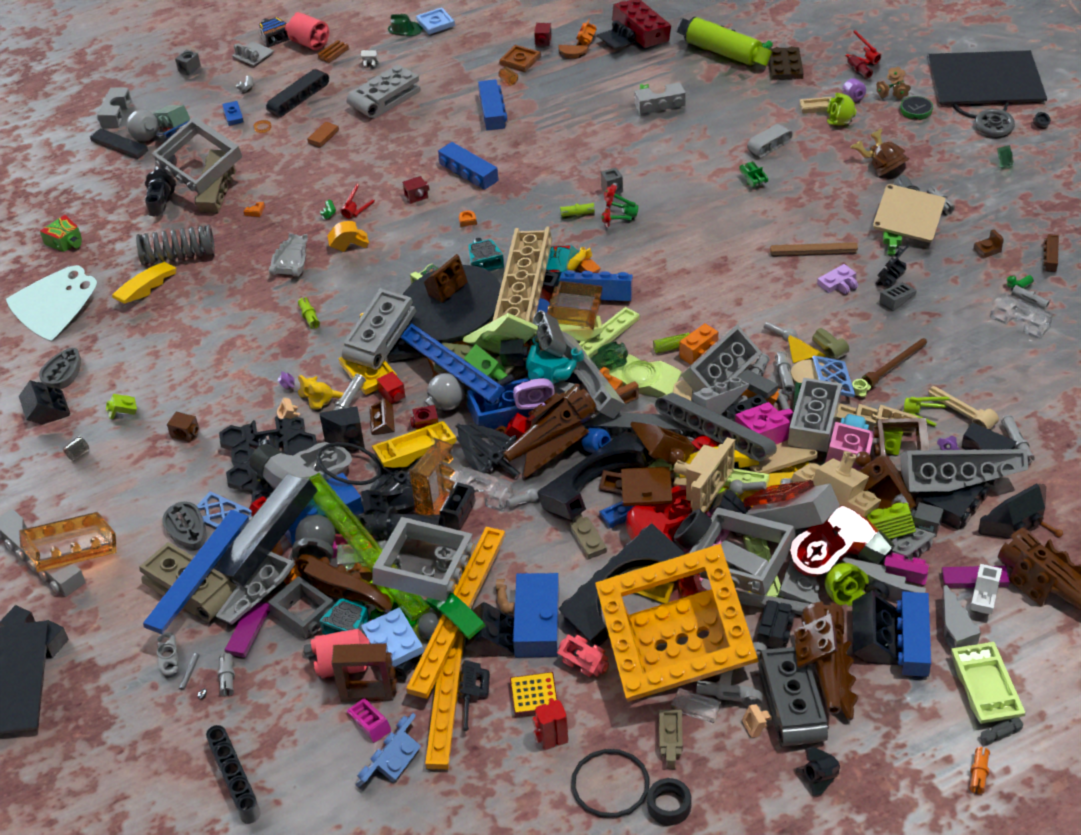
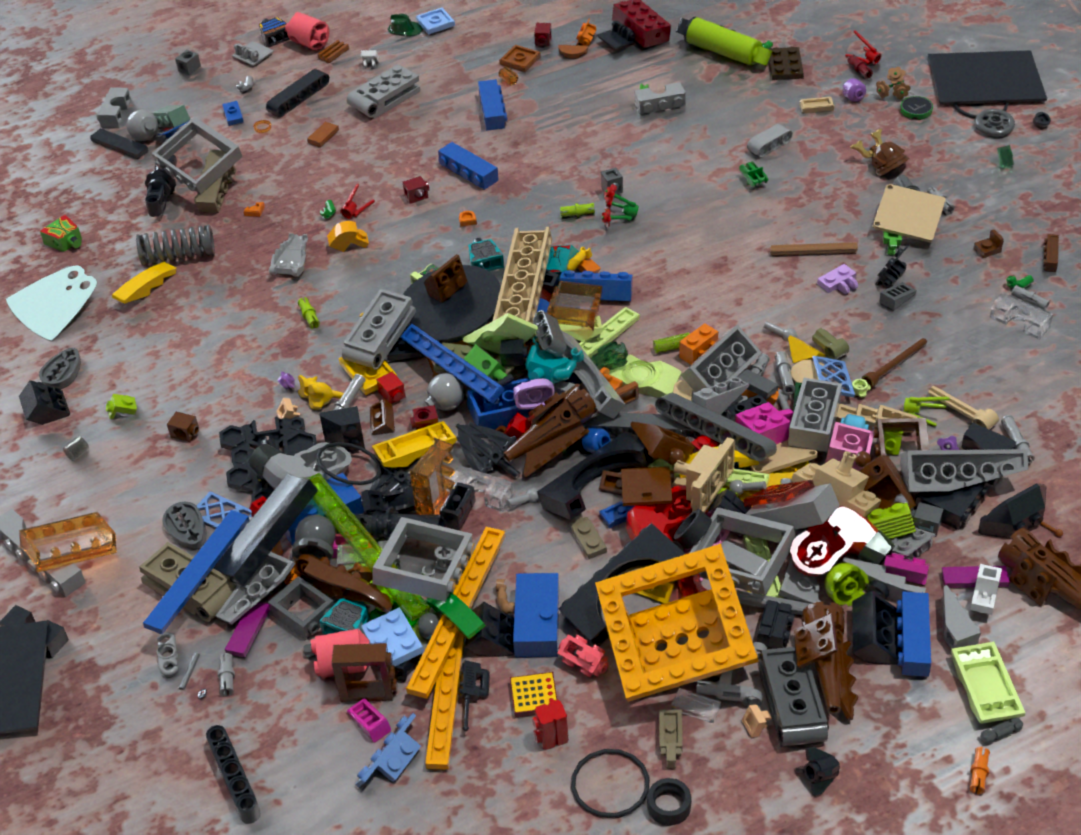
lime cylinder [827,93,856,126] -> none

